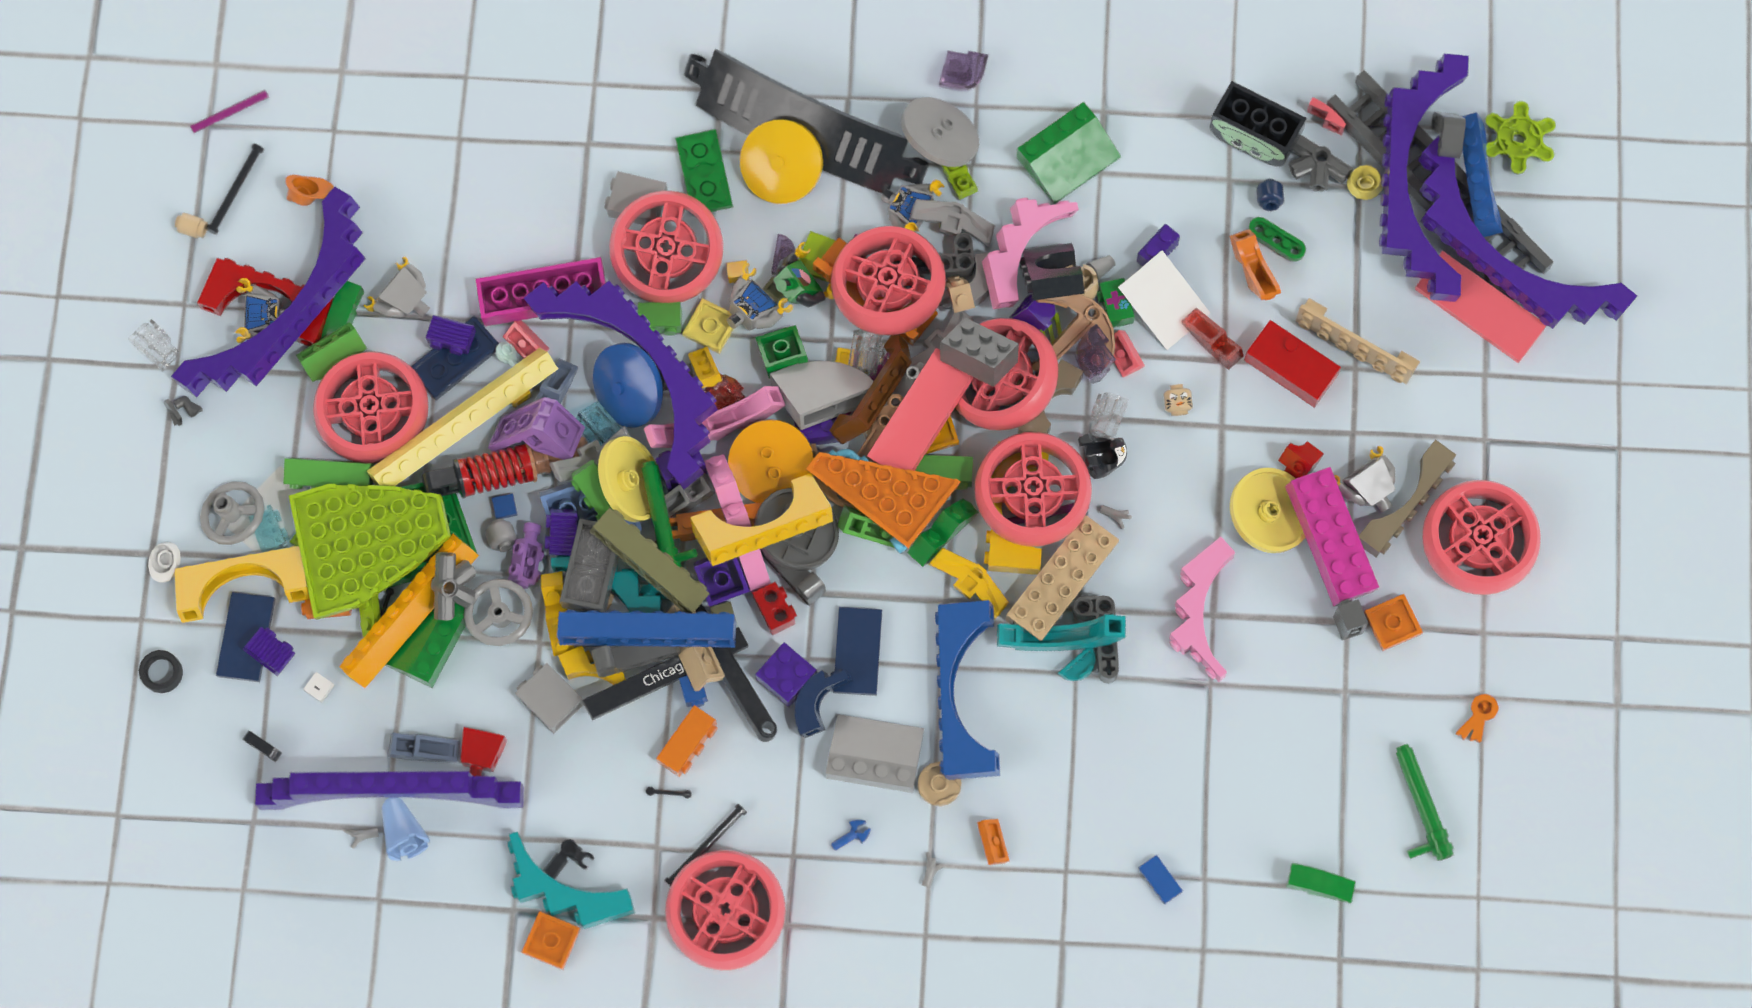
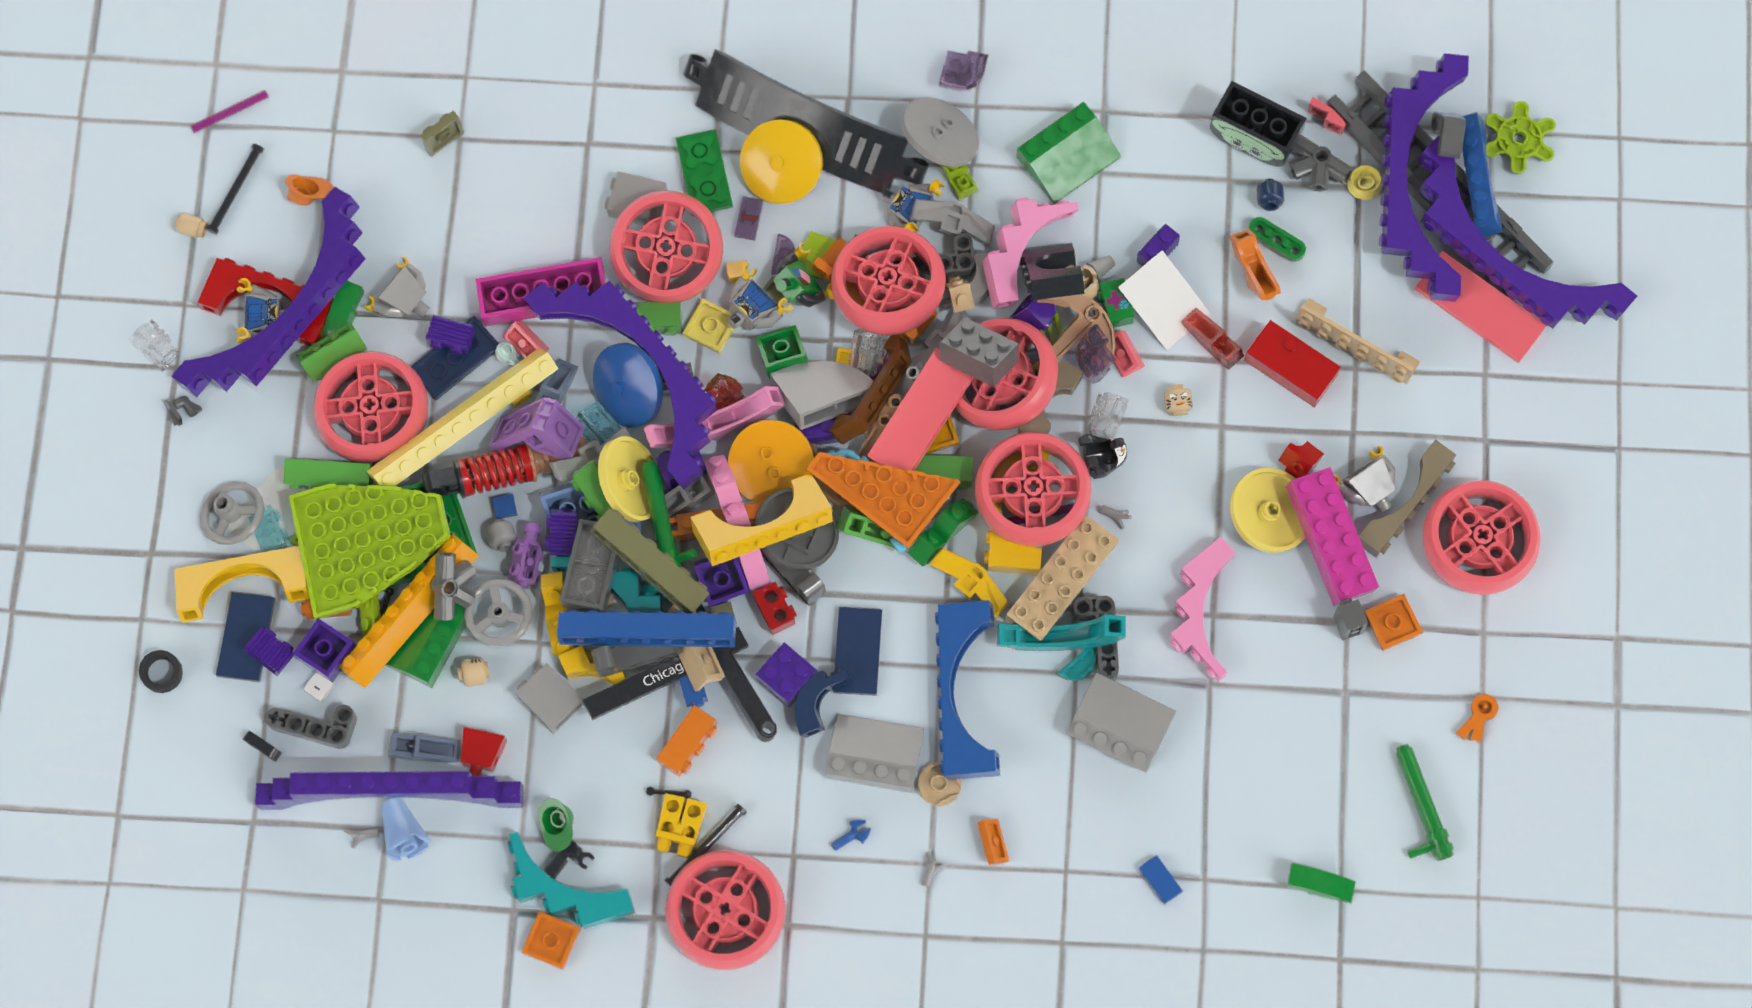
white hat [148,542,181,583] -> none
yellow plate [688,347,722,388] -> none
none -> dark grey beam [265,705,357,749]
none -> dark purple brick [293,618,357,683]
none -> olive plate [420,110,464,157]
none -> tan head [457,657,490,687]
none -> green piece [537,799,574,851]
none -> yellow hips [656,793,708,858]
none -> clear purple tile [734,196,764,241]
none -> light grey slope [1066,672,1176,773]

